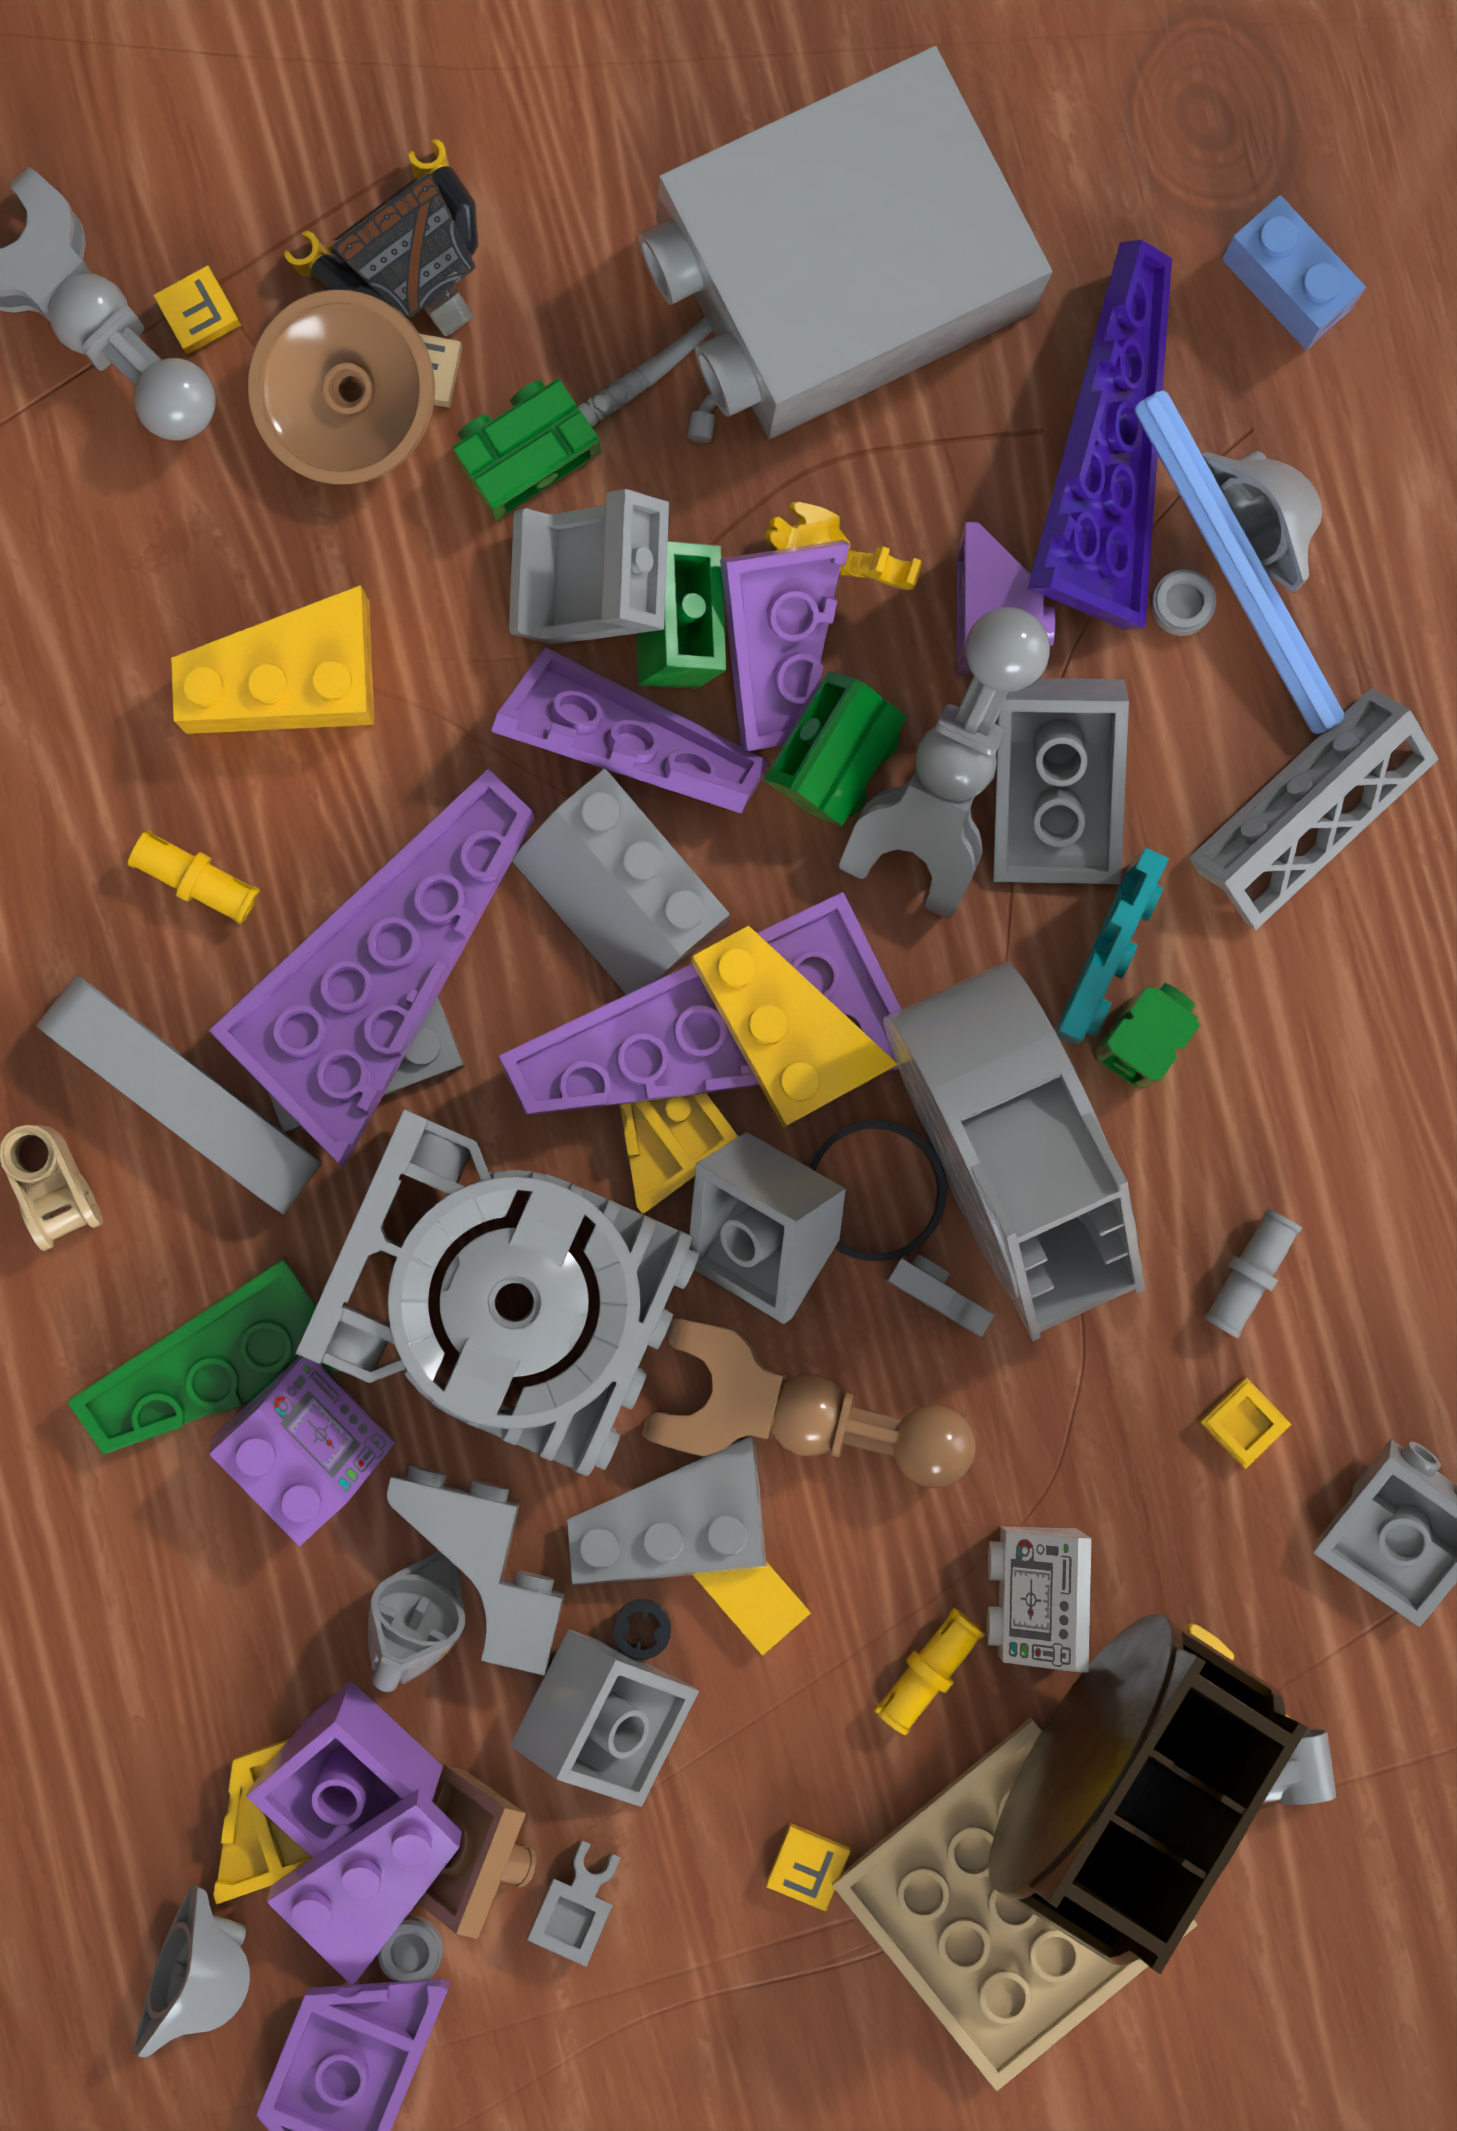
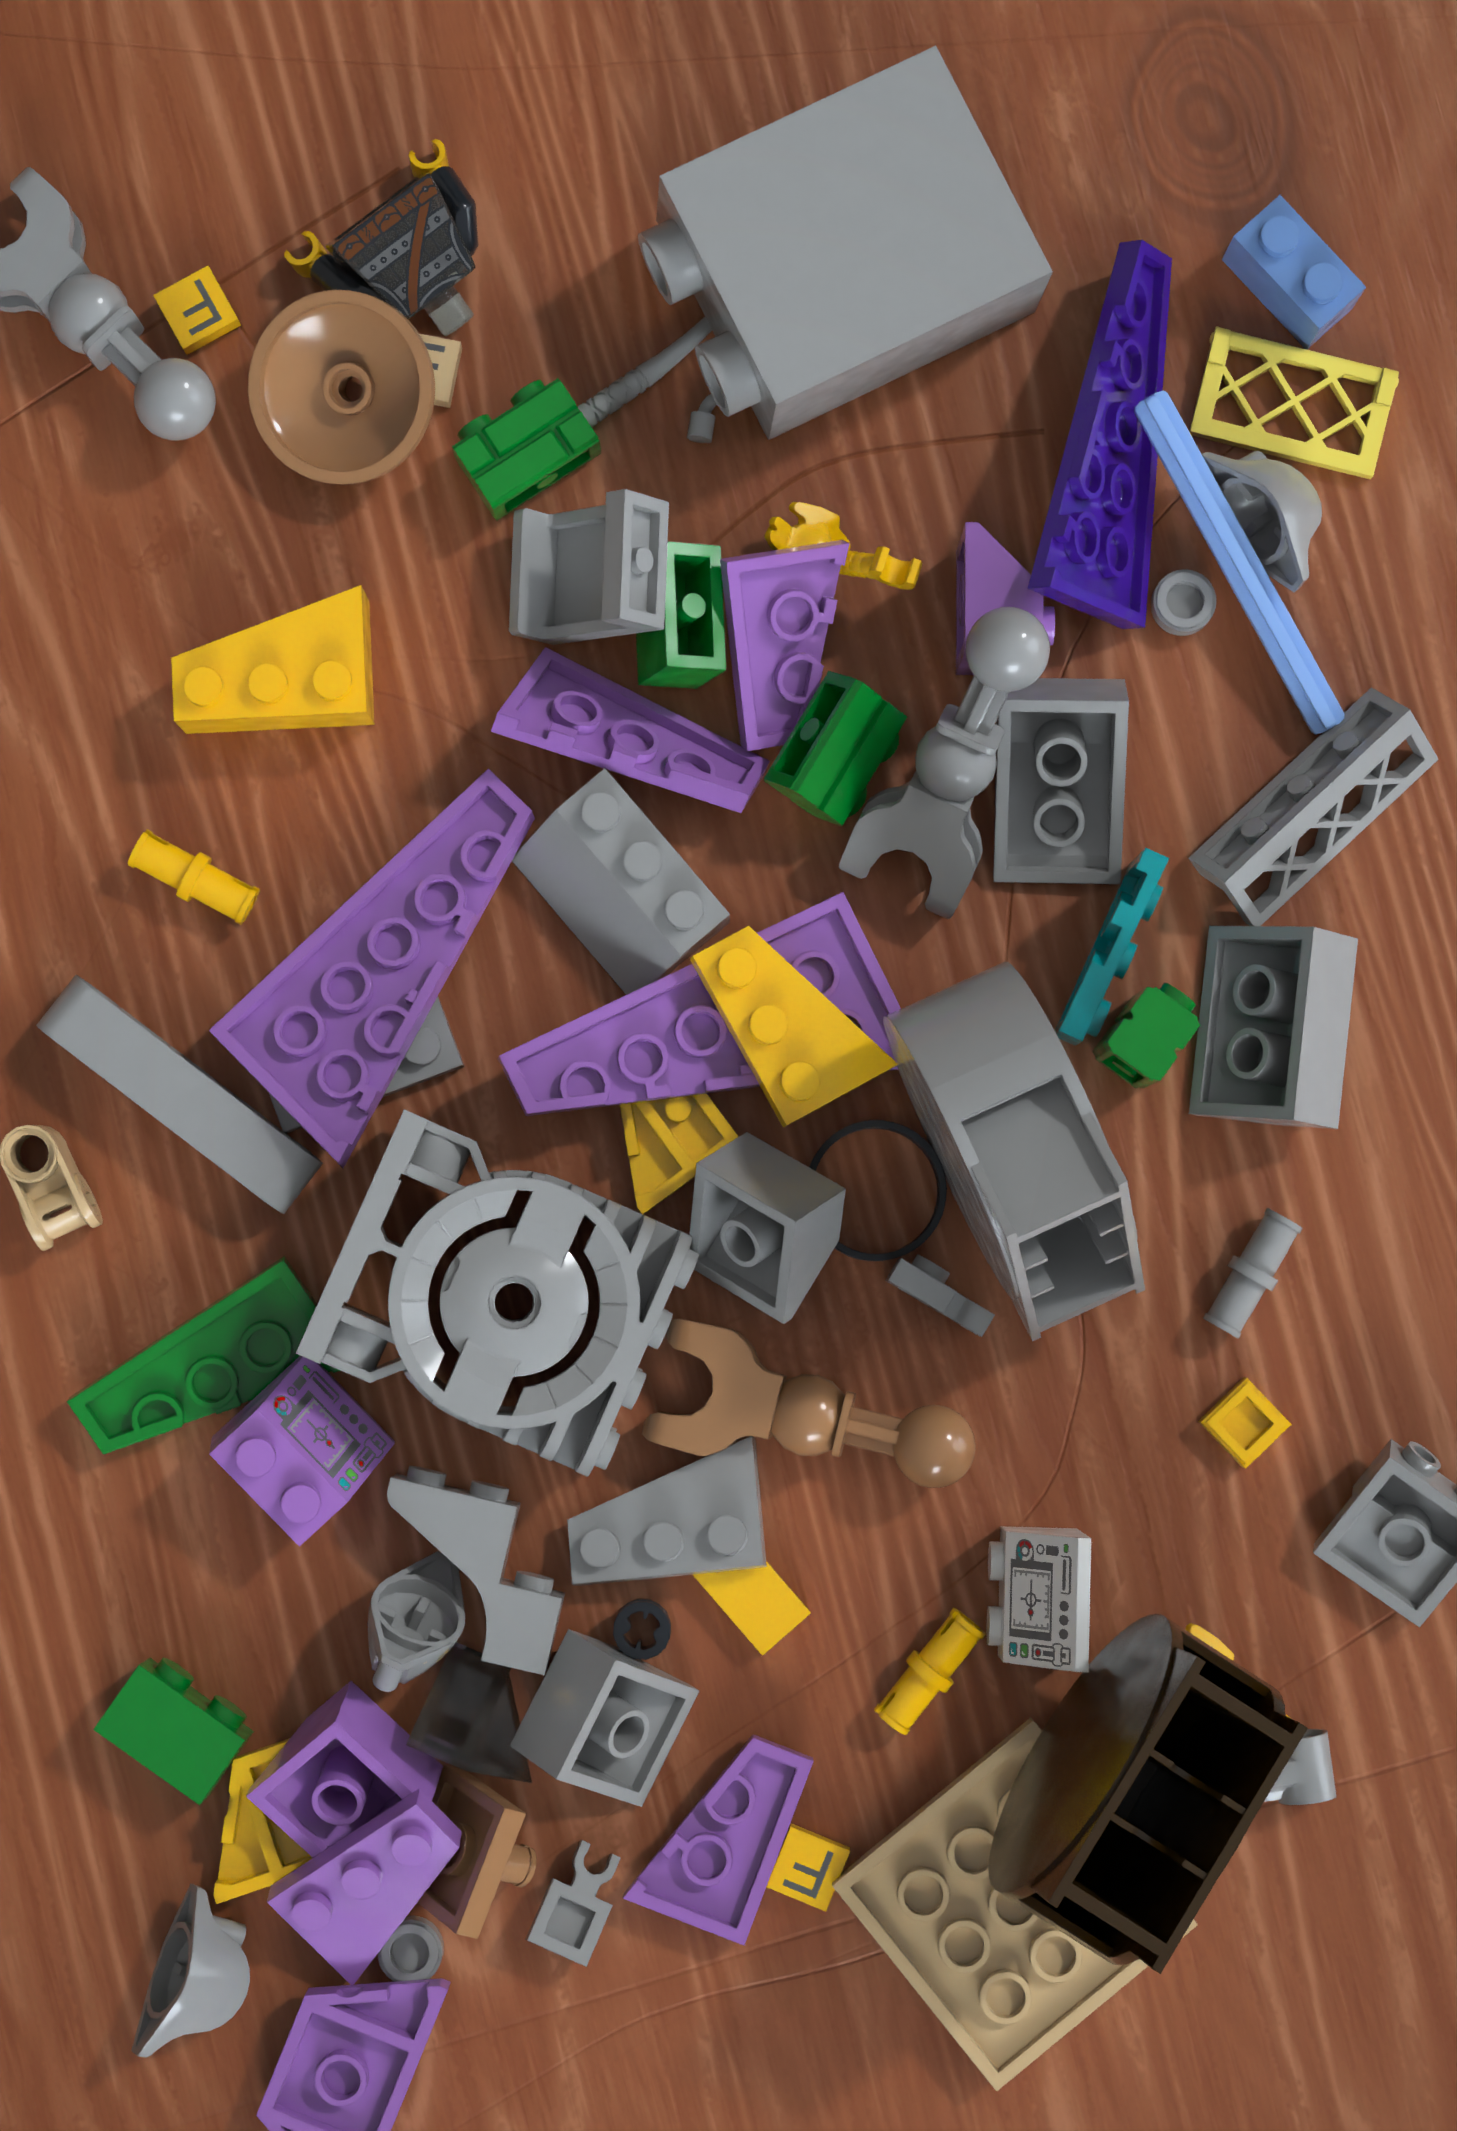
none -> green brick [93,1658,254,1805]
none -> clear smoke slope [406,1642,532,1783]
none -> medium lavender wing [623,1734,814,1945]
none -> light yellow window [1189,326,1399,479]
none -> light grey slope [1189,926,1358,1129]

